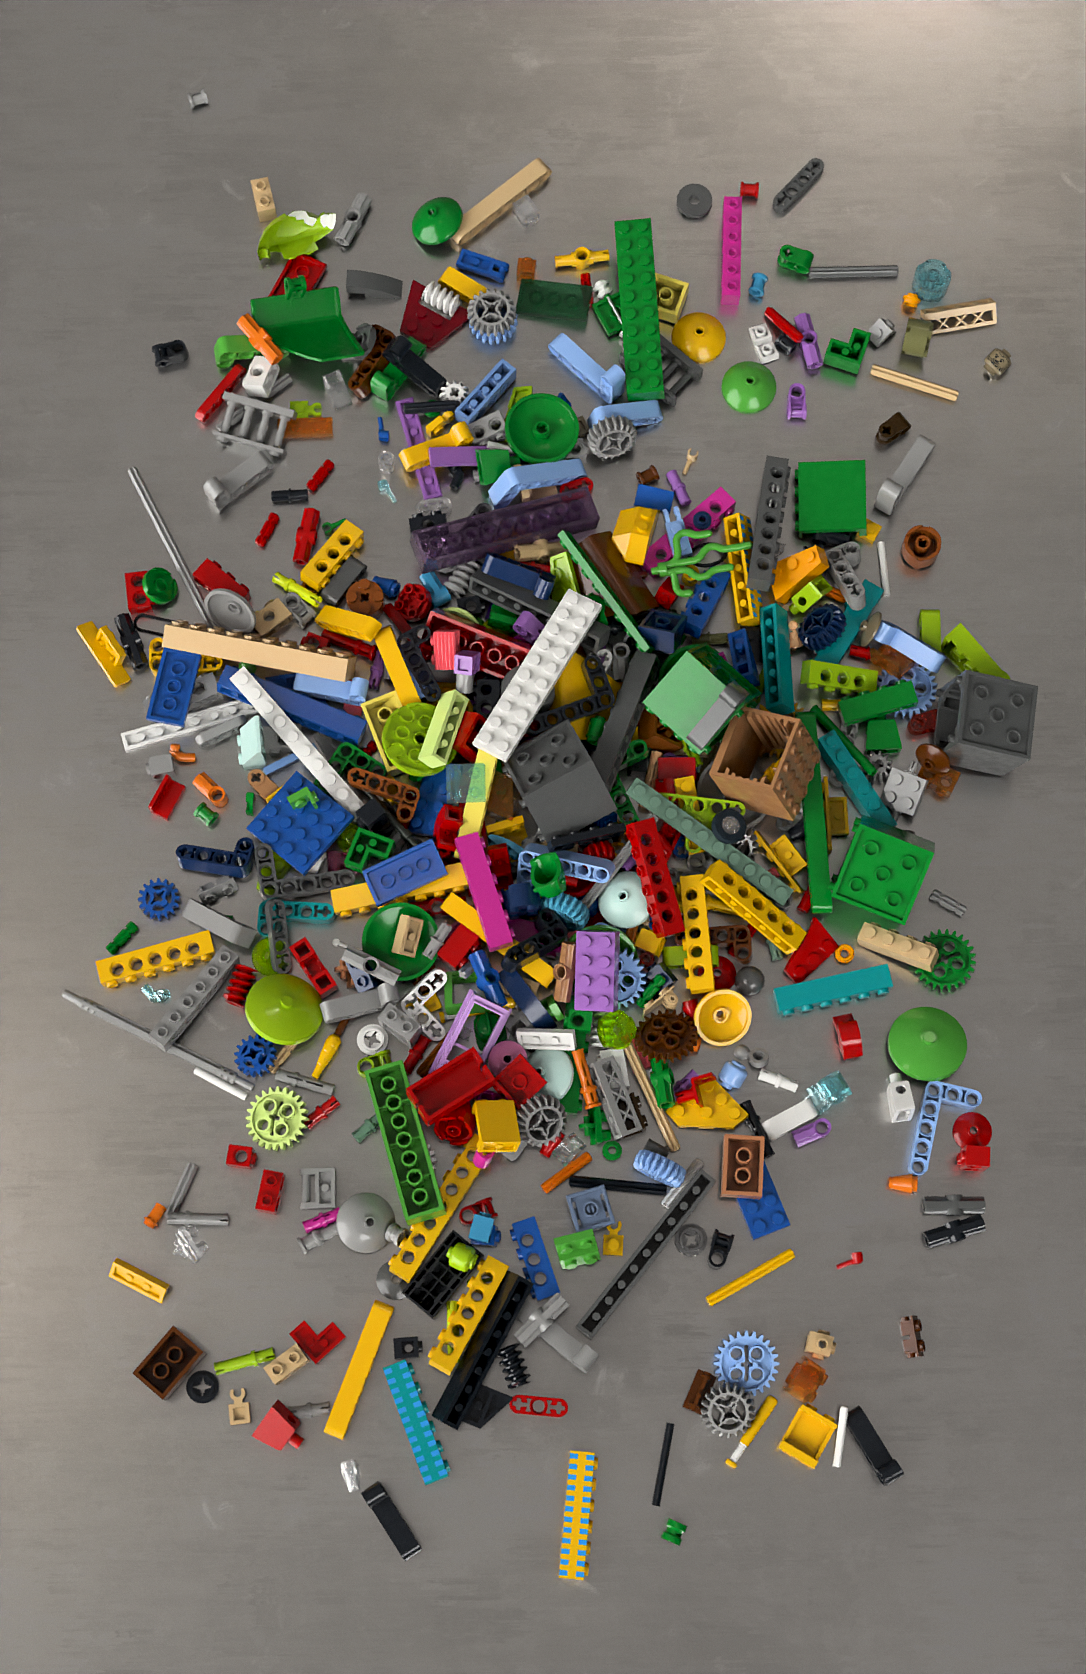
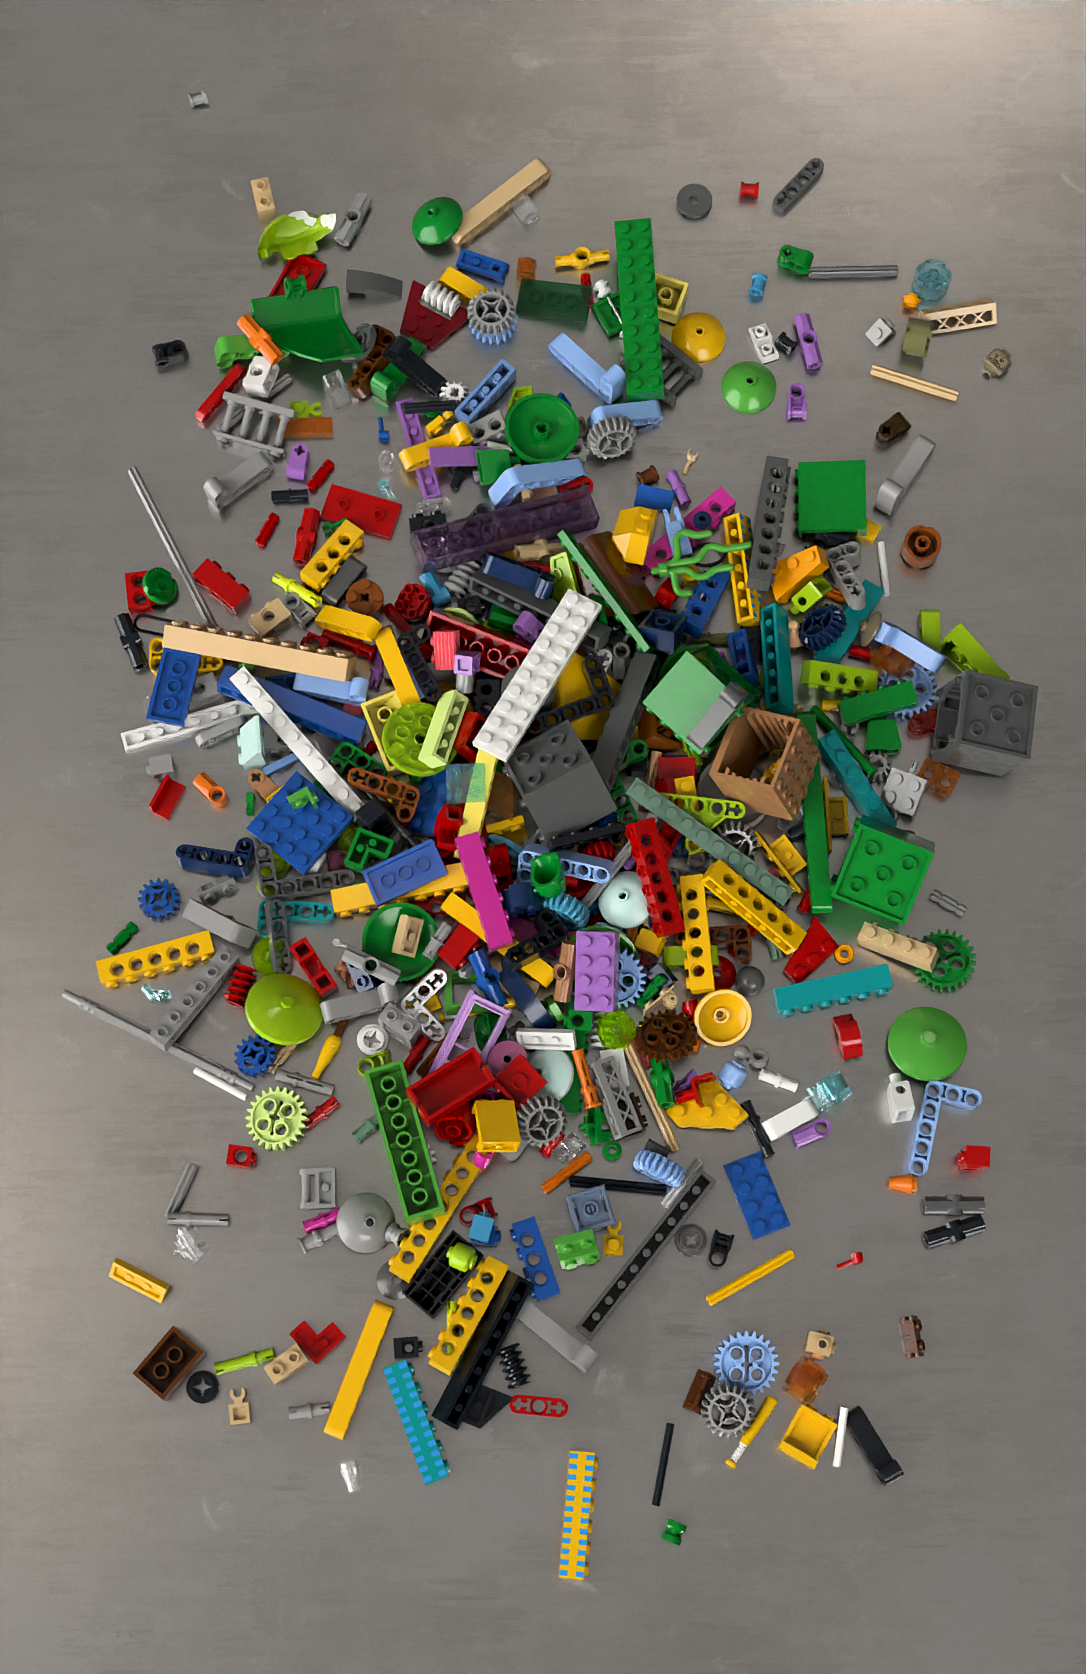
yellow bracket [76,621,131,687] -> none
orange pin [143,1202,167,1229] -> none
orange arm [169,743,195,762] -> none
green bush [193,802,219,827] -> none
light grey dish [204,588,256,635] -> none
torso [252,1400,304,1451] -> none
red brick [255,1169,285,1215] -> none
black beam [361,1481,423,1562] -> none
blue cone [372,576,401,597] -> none
light grey piece [514,1292,569,1348] -> none
green brick [585,716,606,746] -> none
black wheel [711,809,746,844] -> none
nougat brick [720,1134,765,1199] -> none
dark pink brick [721,196,742,305] -> none
red axle [764,307,804,343] -> none
green brick [823,328,871,374] -> none
reddish brown dish [915,743,951,775] -> none
red dish [952,1112,992,1148] -> none
none -> medium lavender piece [286,443,310,481]
none -> red plate [320,484,402,540]

